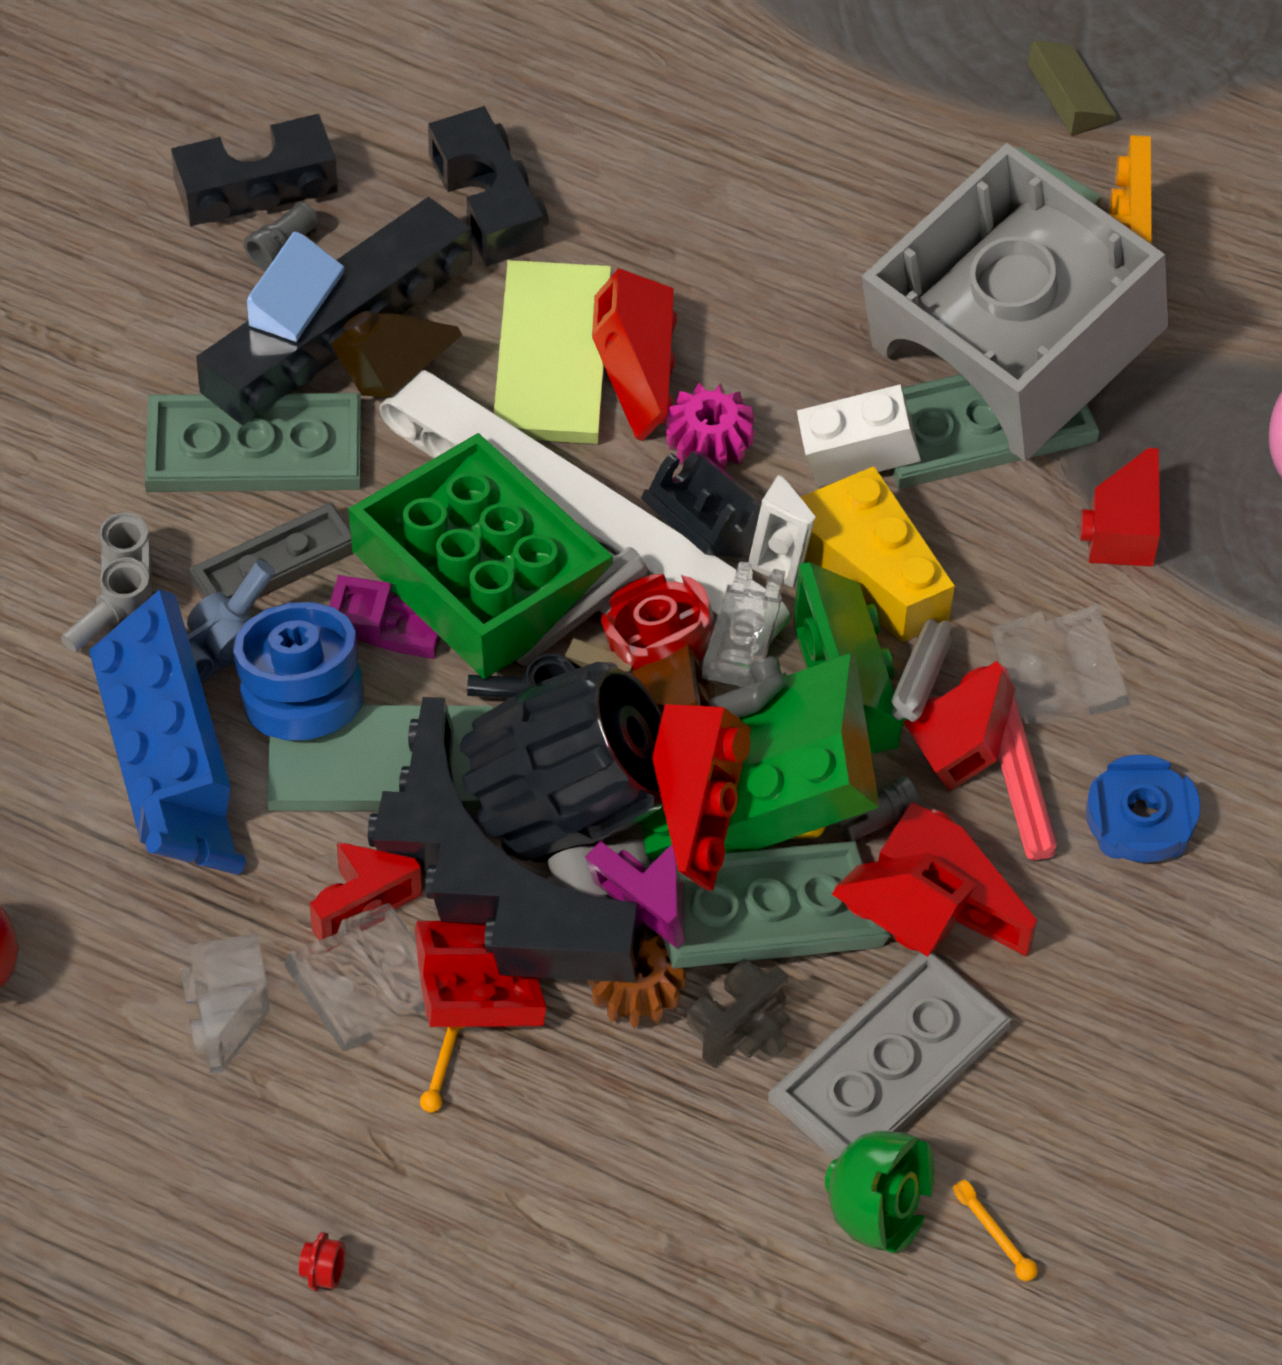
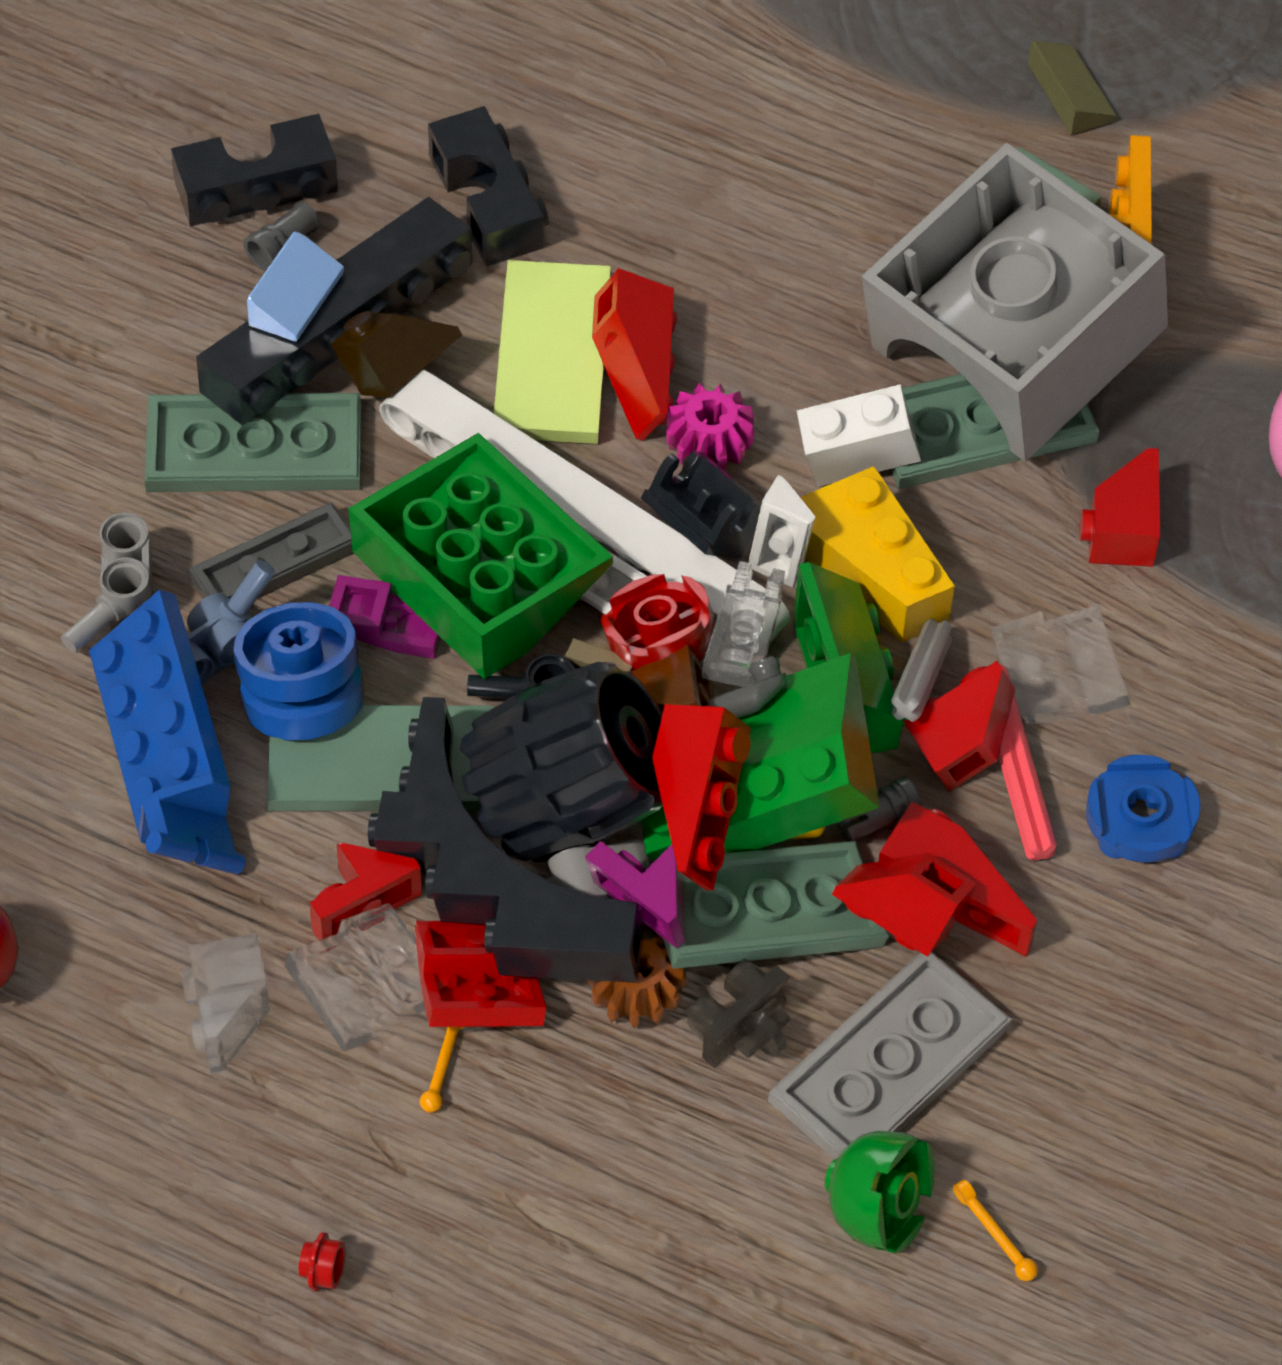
light grey axle [516,547,648,666] -> none

